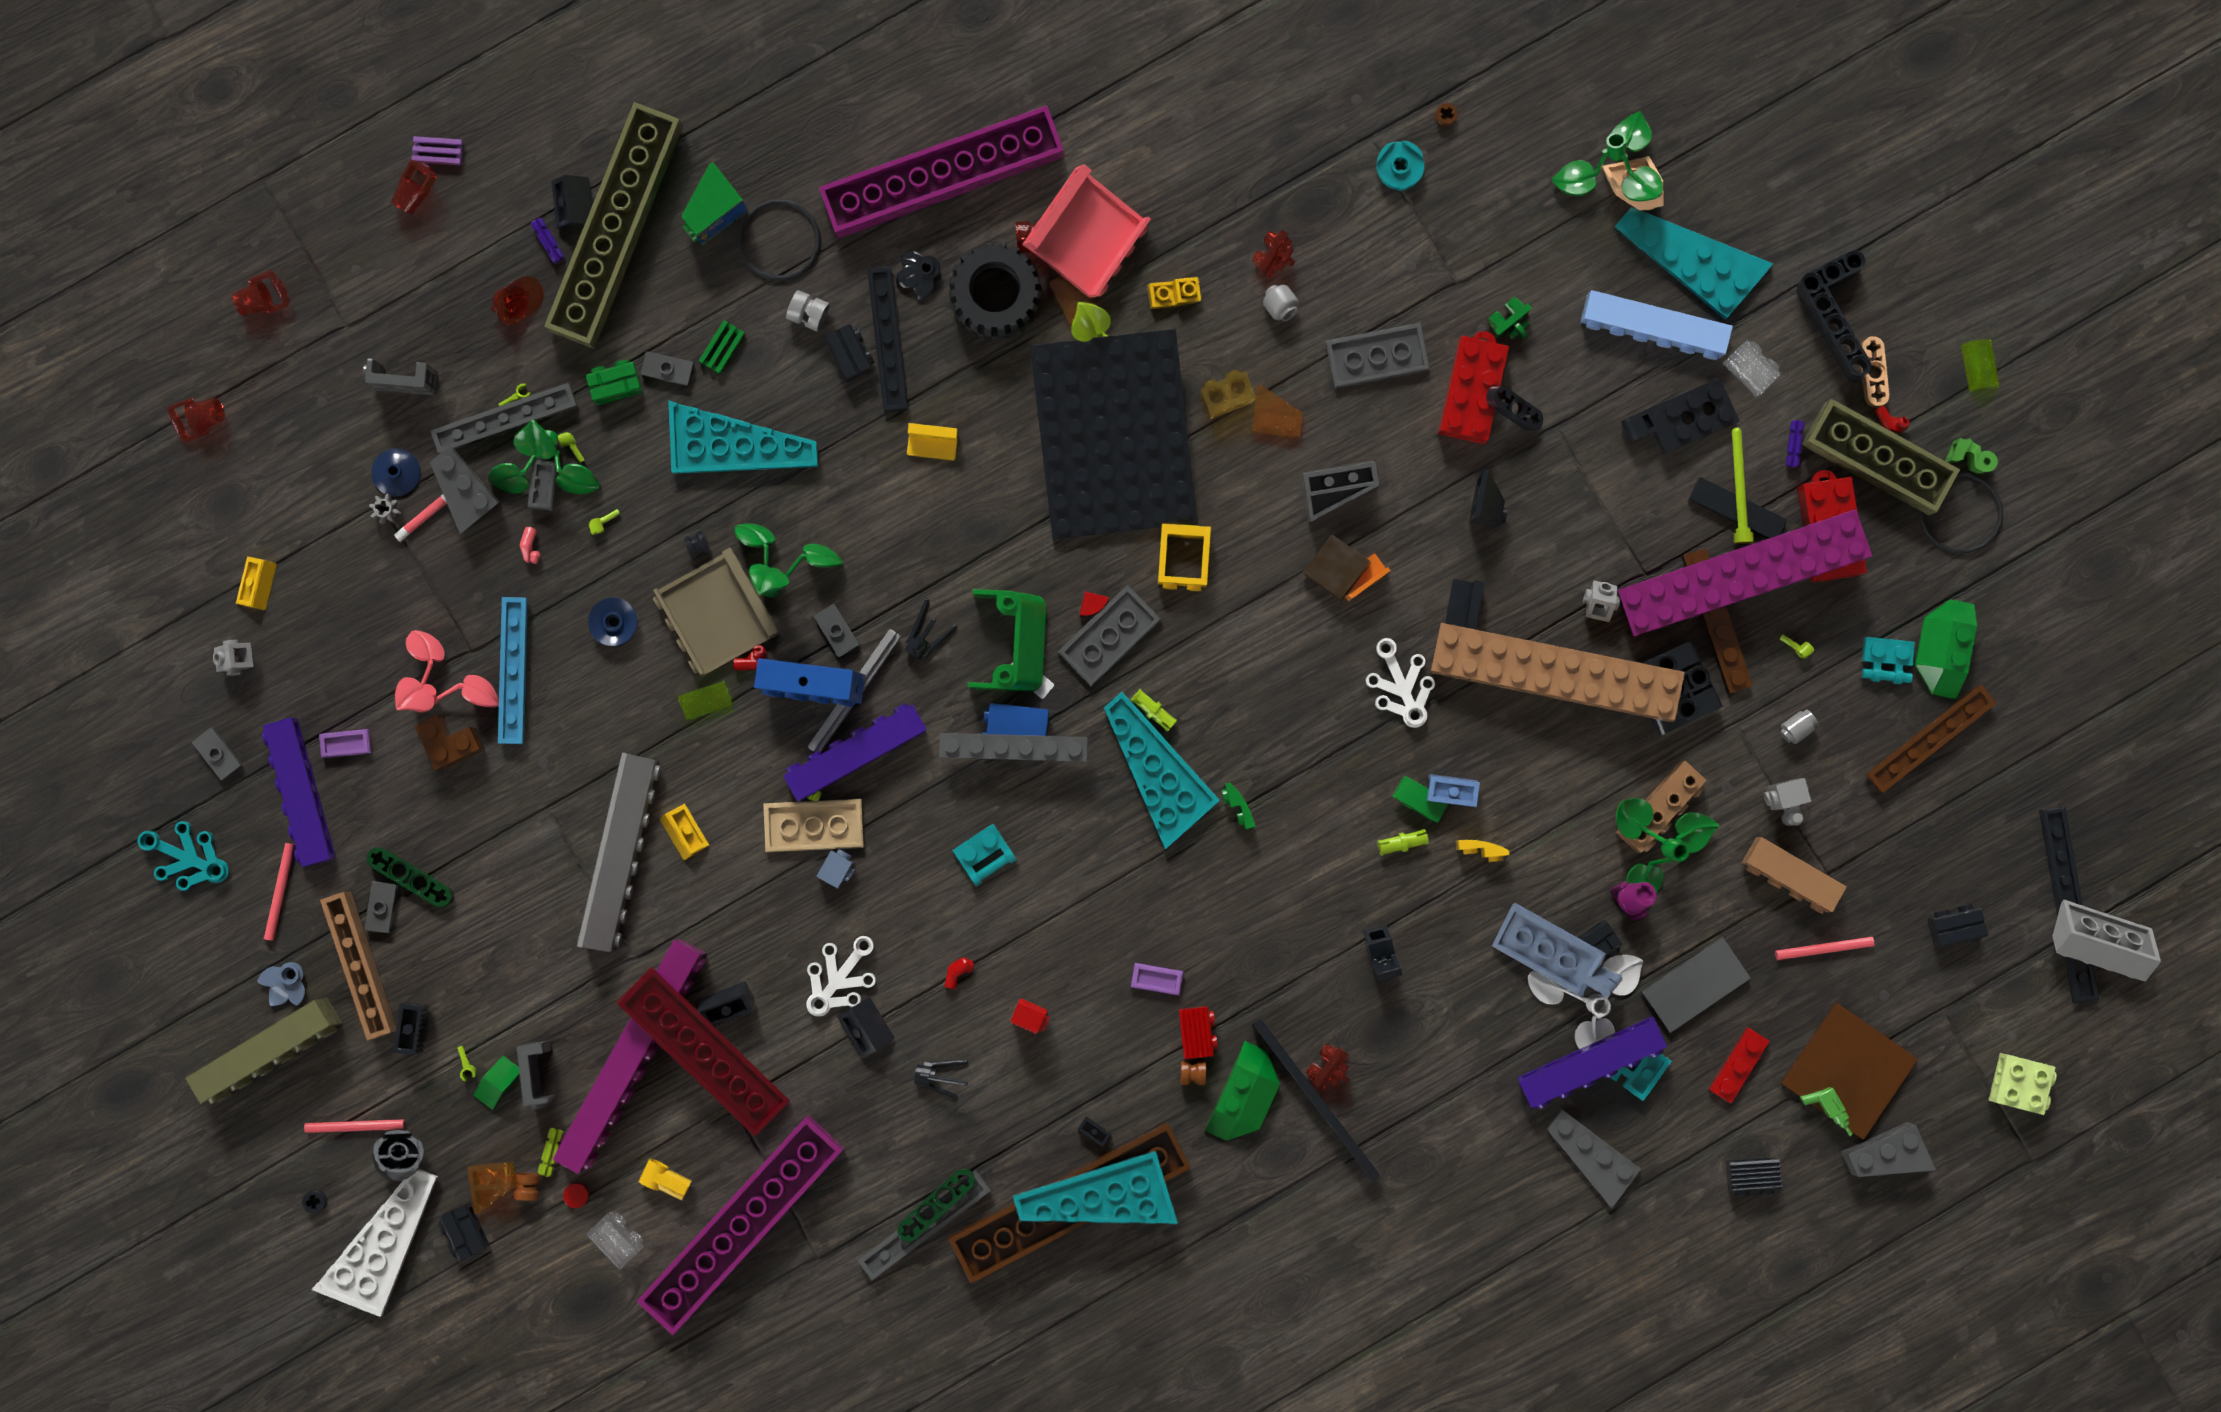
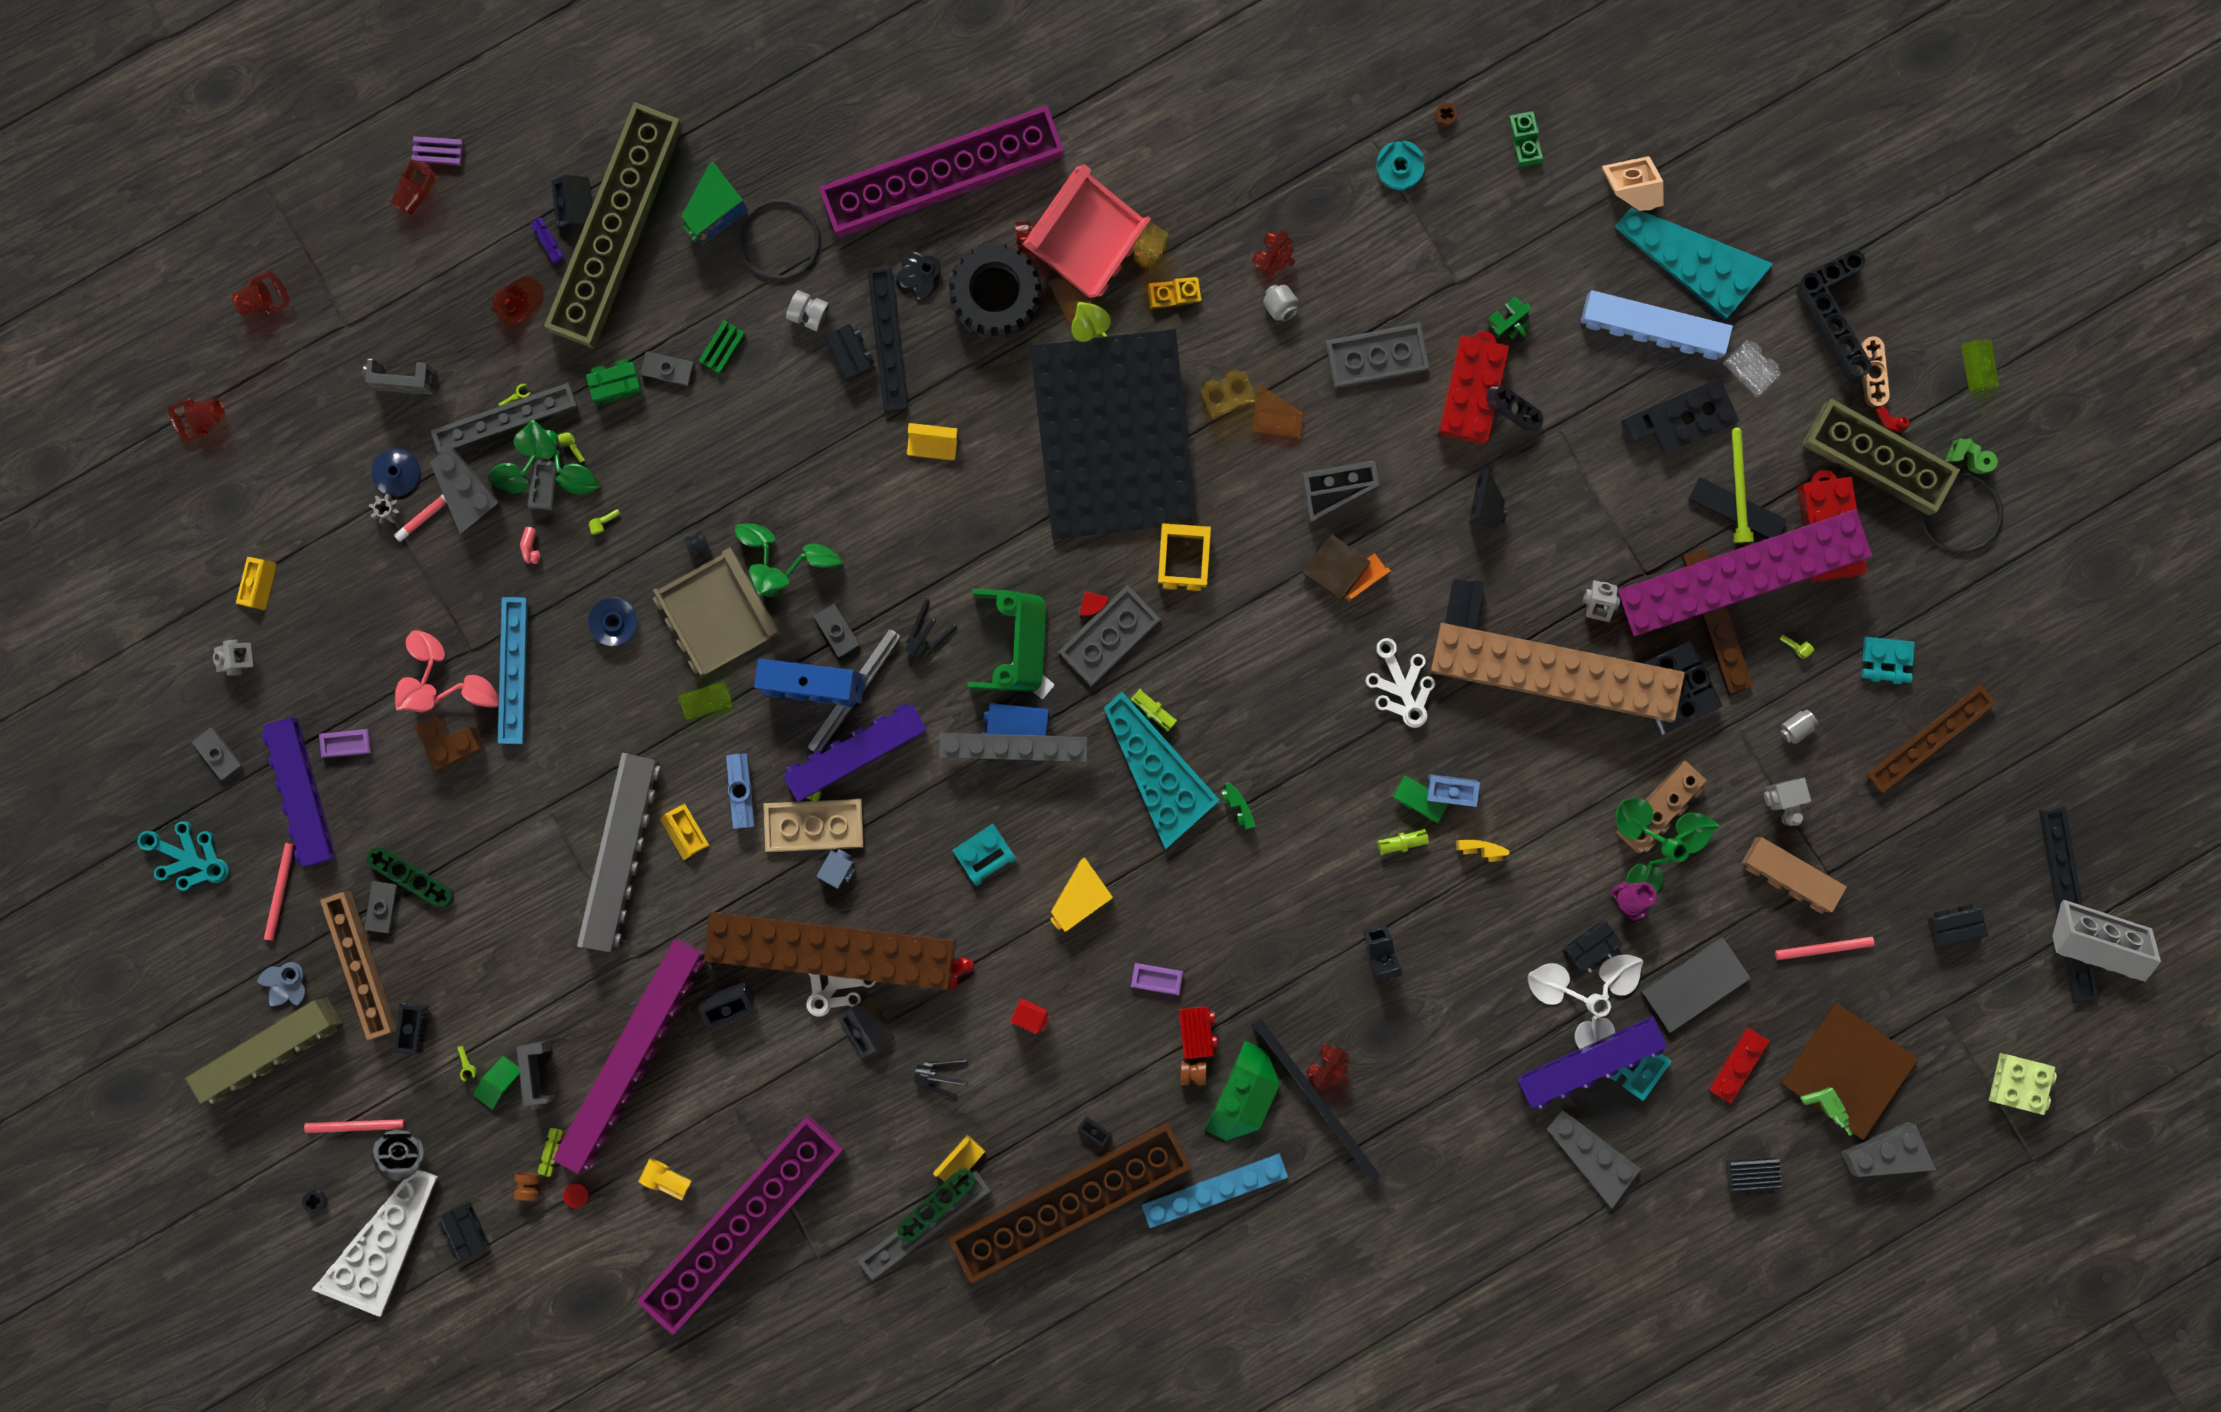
clear orange wing [467,1161,517,1214] -> none
clear brick [586,1211,644,1270] -> none
dark red plate [616,967,790,1136] -> none
teal wing [668,400,818,474] -> none
red arm [734,645,767,670] -> none
teal wing [1013,1151,1178,1224] -> none
sand blue hinge [1492,903,1623,997] -> none
green plant [1552,111,1663,202] -> none
dark purple axle [1786,420,1805,468] -> none
green wedge [1915,599,1977,699] -> none
none -> reddish brown brick [704,912,957,990]
none -> medium blue piece [726,753,755,829]
none -> yellow panel [933,1135,985,1187]
none -> yellow slope [1050,858,1113,932]
none -> clear yellow brick [1133,221,1170,269]
none -> dark azure plate [1141,1153,1288,1228]
none -> green slope [1509,111,1543,167]

